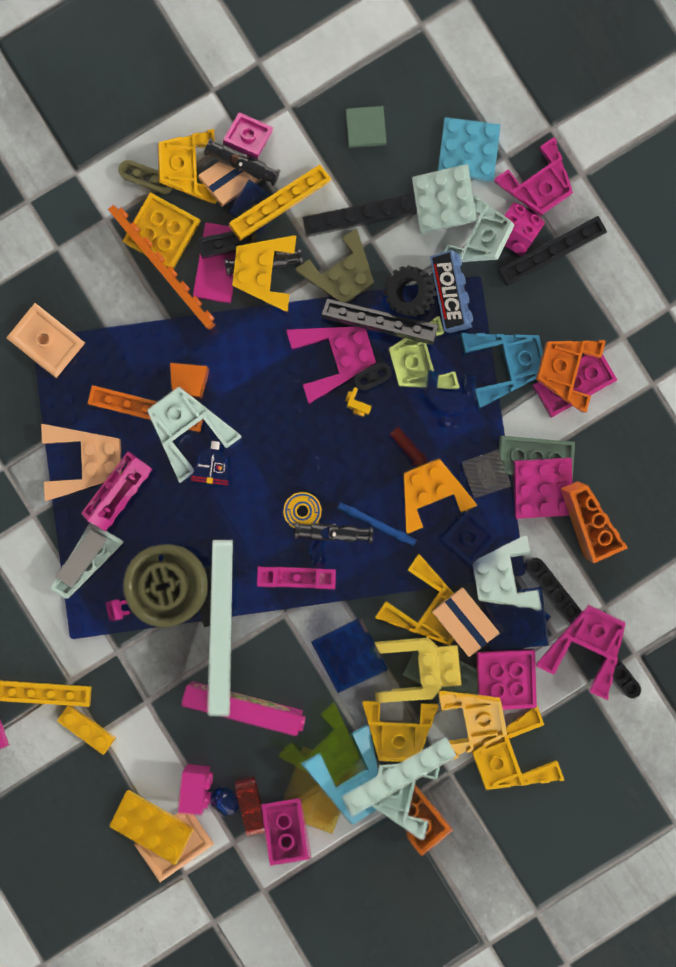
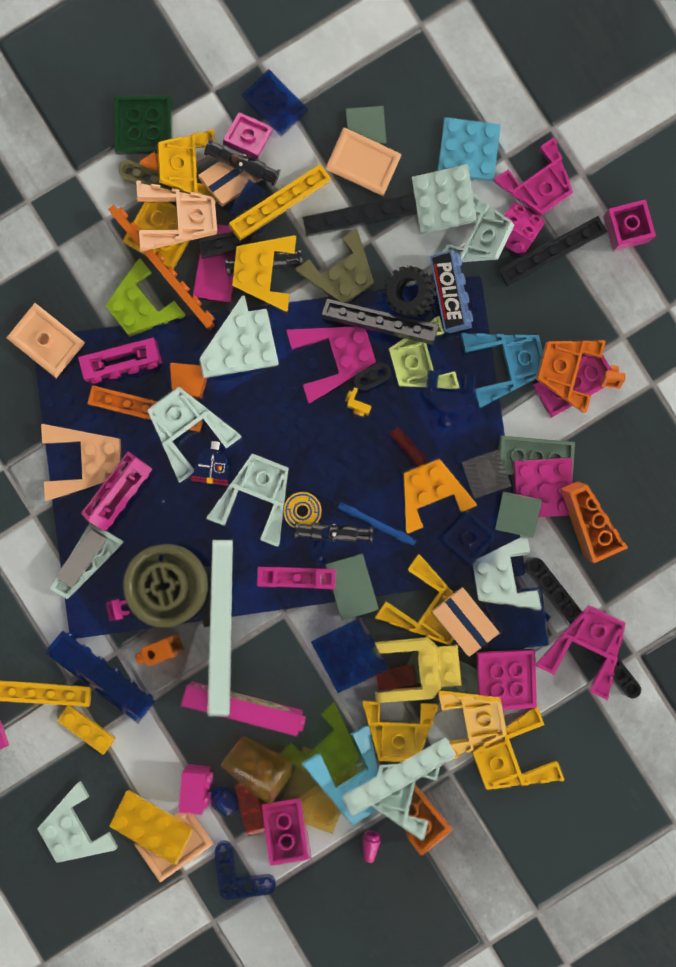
none -> light aqua wing [38,781,118,863]
none -> clear blue brick [46,631,155,724]
none -> dark pink brick [78,338,162,384]
none -> lime wing [105,259,186,336]
none -> dark green plate [114,95,172,155]
none -> orange torso [135,633,185,666]
none -> light nougat wing [136,181,217,251]
none -> orange slope [139,152,158,171]
none -> light aqua wing [199,296,279,378]
none -> light aqua wing [206,454,289,547]
none -> clear blue beam [215,840,276,900]
none -> clear yellow slope [221,736,292,804]
none -> clear blue plate [242,69,308,137]
none -> light nougat piece [325,127,402,196]
none -> sand green tile [326,554,379,620]
none -> dark pink cone [362,830,381,863]
none -> clear red tile [375,664,417,691]
none -> sand green tile [495,492,542,538]
none -> orange tile [601,365,625,389]
none -> dark pink brick [603,199,656,252]

